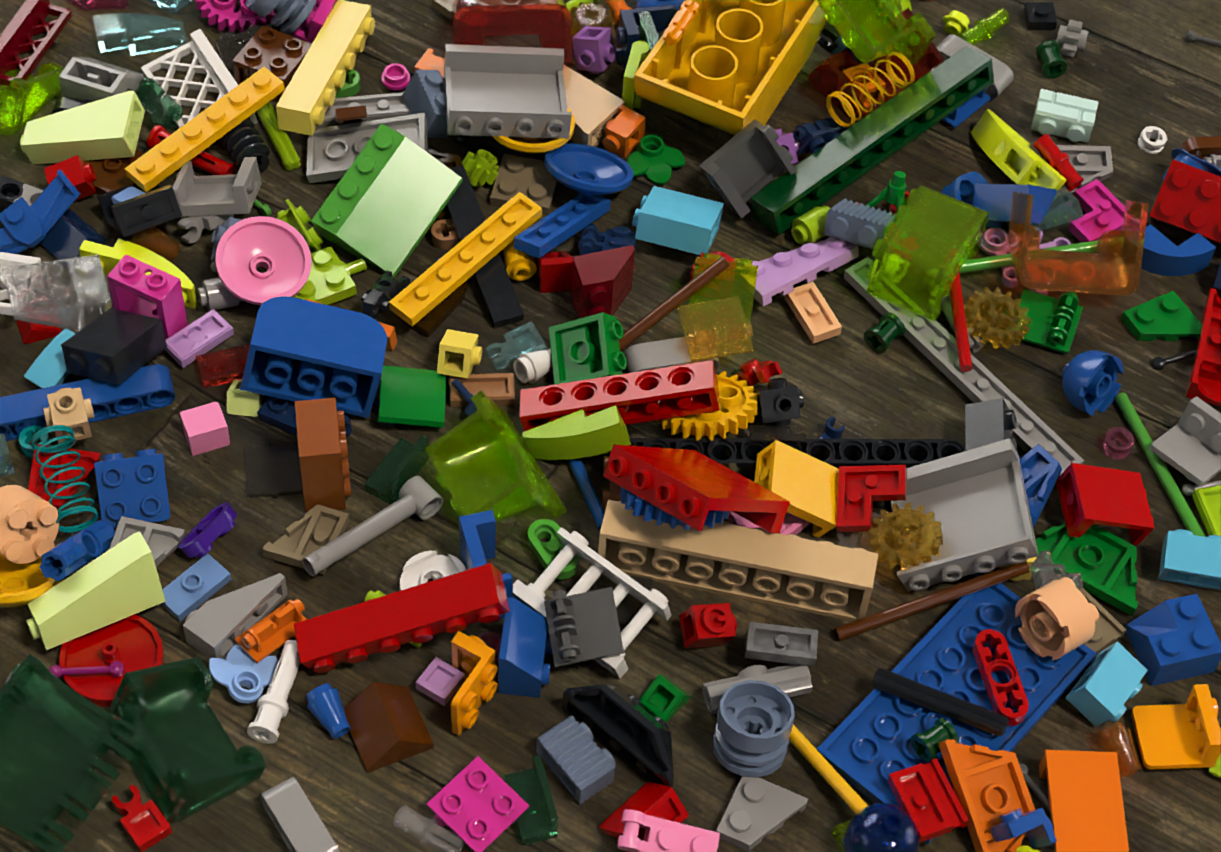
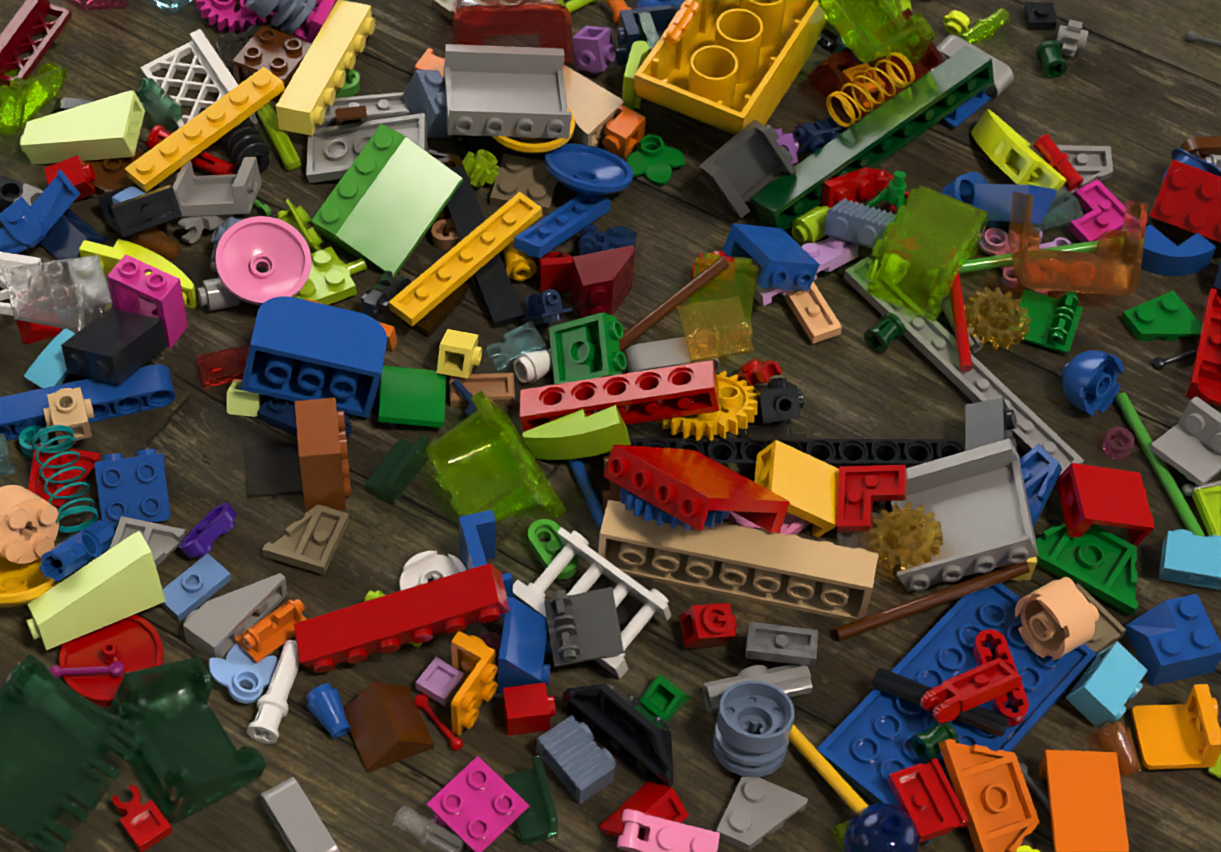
light grey slope [59,57,144,101] -> none
clear light blue slope [92,13,188,56] -> none
lavender plate [164,309,234,368] -> none
bright pink panel [180,402,230,456] -> none
light grey piece [302,476,443,576] -> none
dark pink plate [381,63,410,91] -> none
clear yellow gear [566,1,615,40] -> none
medium azure brick [632,186,724,255] -> none
dark blue hand [818,417,845,439] -> none
blue bracket [990,808,1057,849] -> none
clear panel [1030,551,1083,590] -> none
light aqua brick [1031,89,1098,143] -> none
white bush [1138,126,1167,154] -> none
none -> red hinge [414,694,463,751]
none -> red brick [503,683,556,736]
none -> dark blue hinge [520,289,572,326]
none -> blue panel [722,223,820,292]
none -> red hinge [821,167,894,208]
none -> red hinge [920,658,1022,724]

